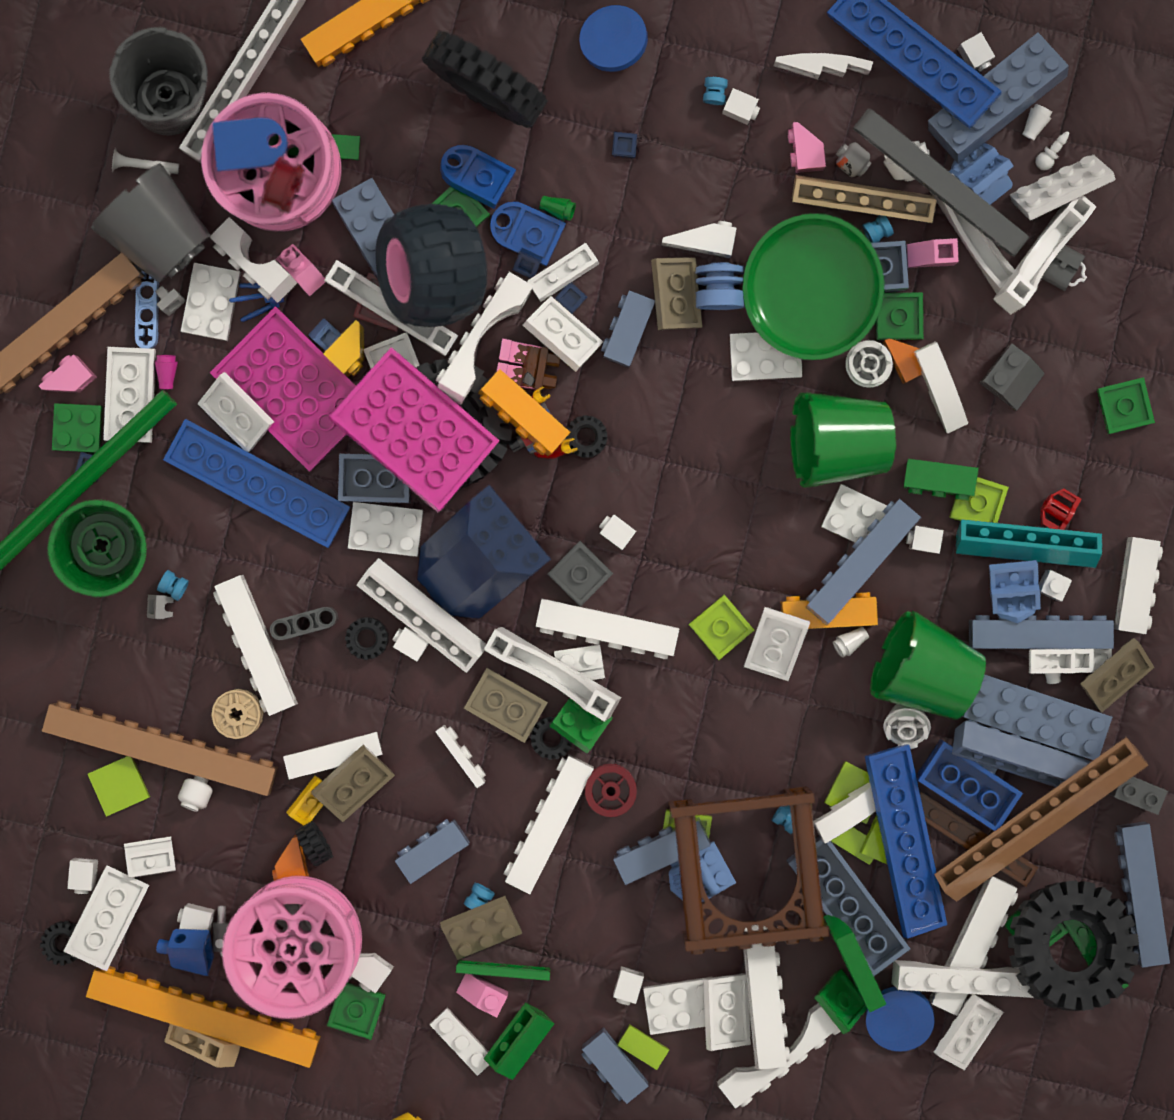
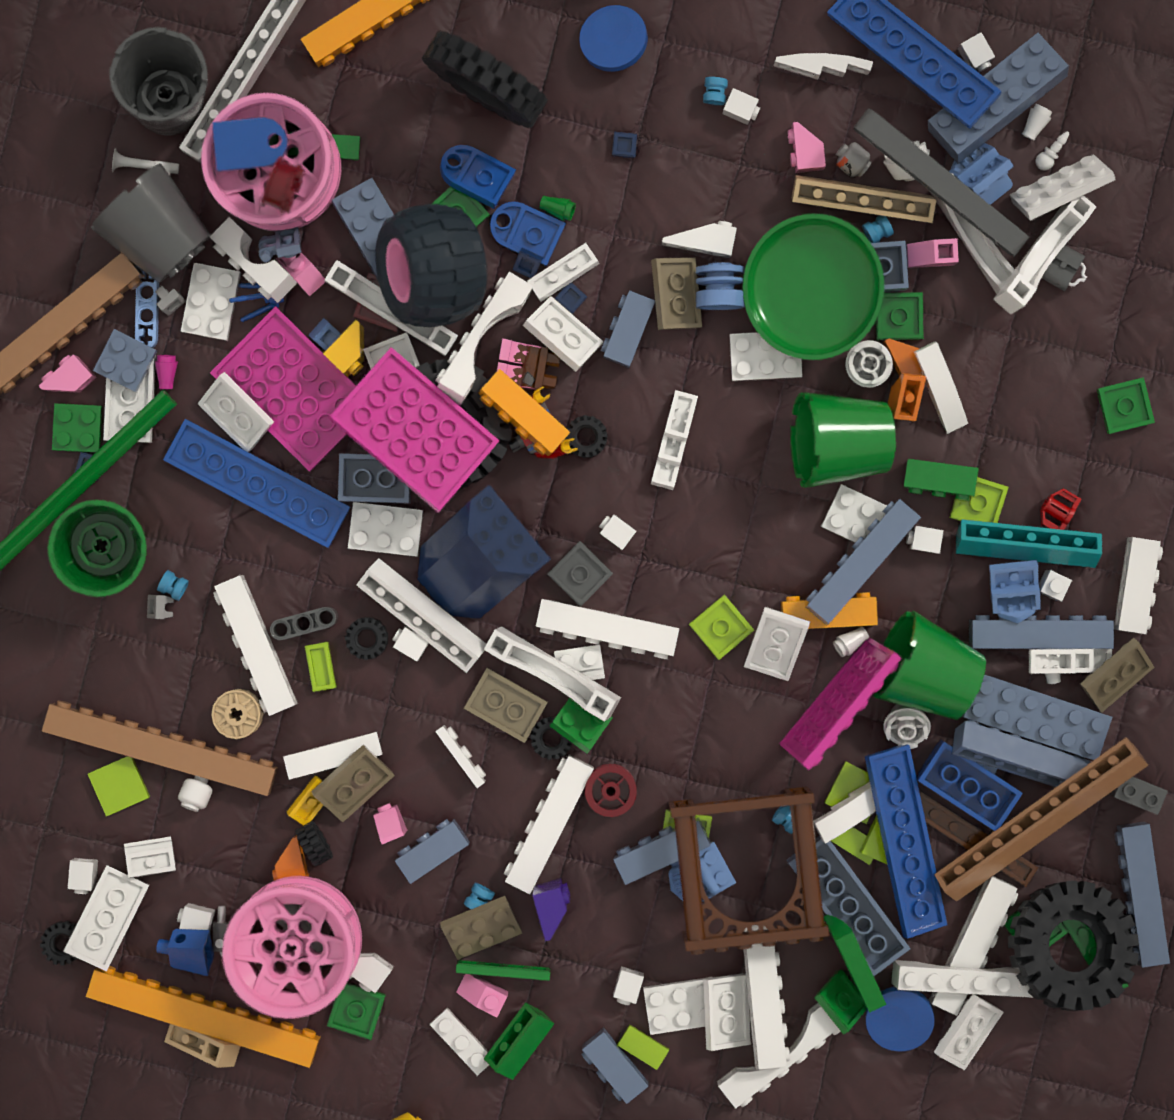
dark grey slope [979,344,1045,411] -> none
none -> sand blue plate [93,329,157,392]
none -> sand blue plate [259,227,301,262]
none -> lime tile [305,642,337,692]
none -> bright pink slope [373,803,407,844]
none -> dark purple slope [533,878,570,941]
none -> white slope [651,390,698,490]
none -> dark pink plate [779,637,901,770]
none -> orange slope [888,373,926,421]

